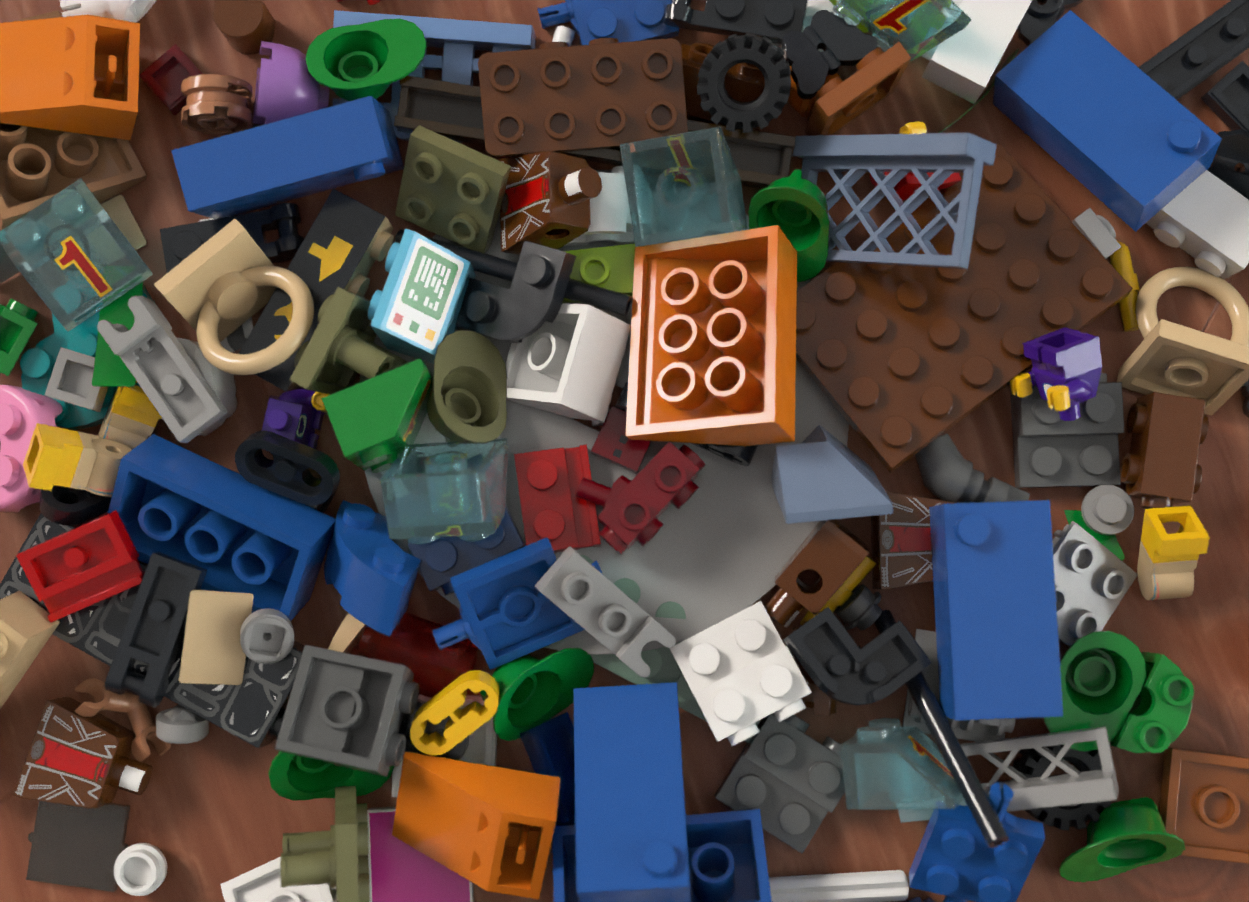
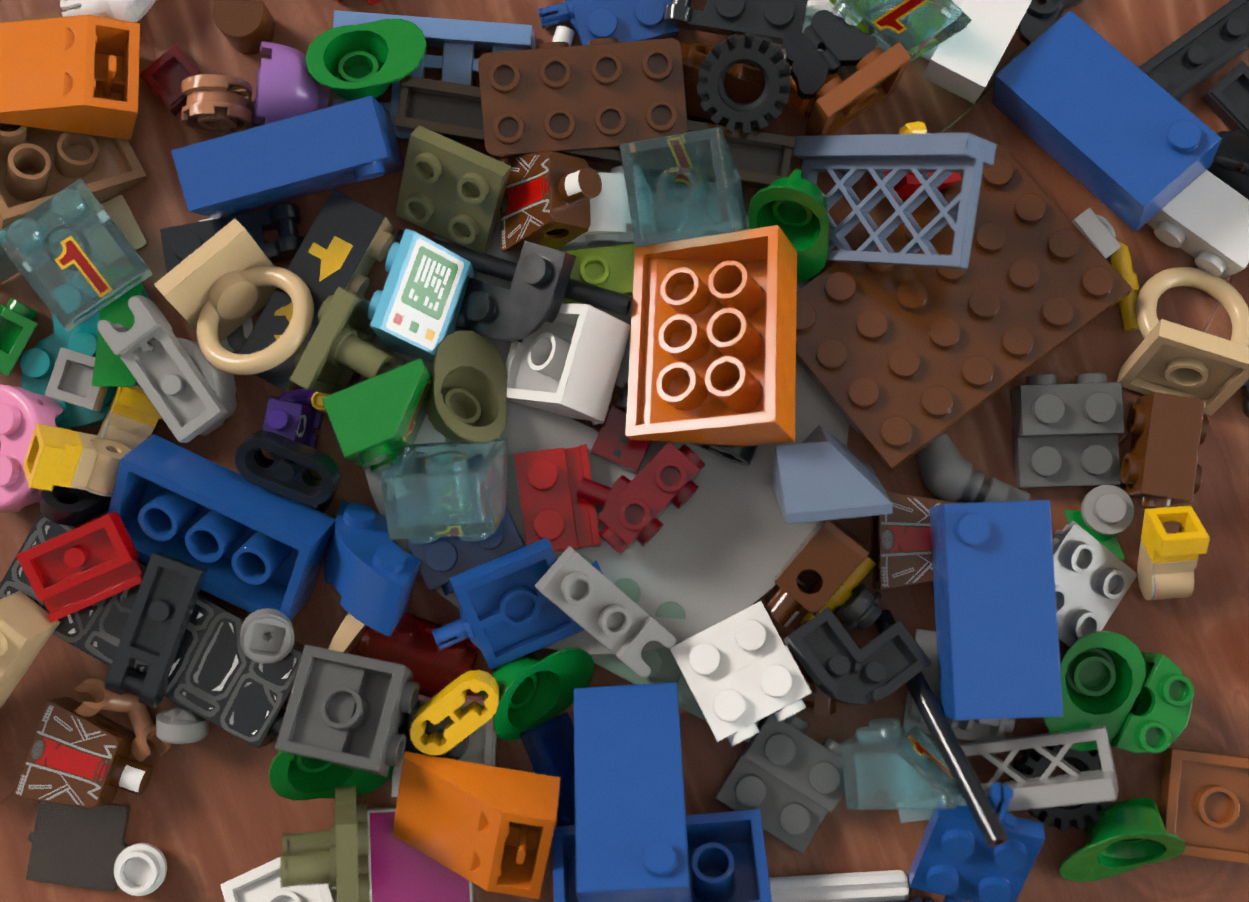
tan sticker [179,590,254,685] -> none
dark purple piece [1010,327,1102,421] -> none

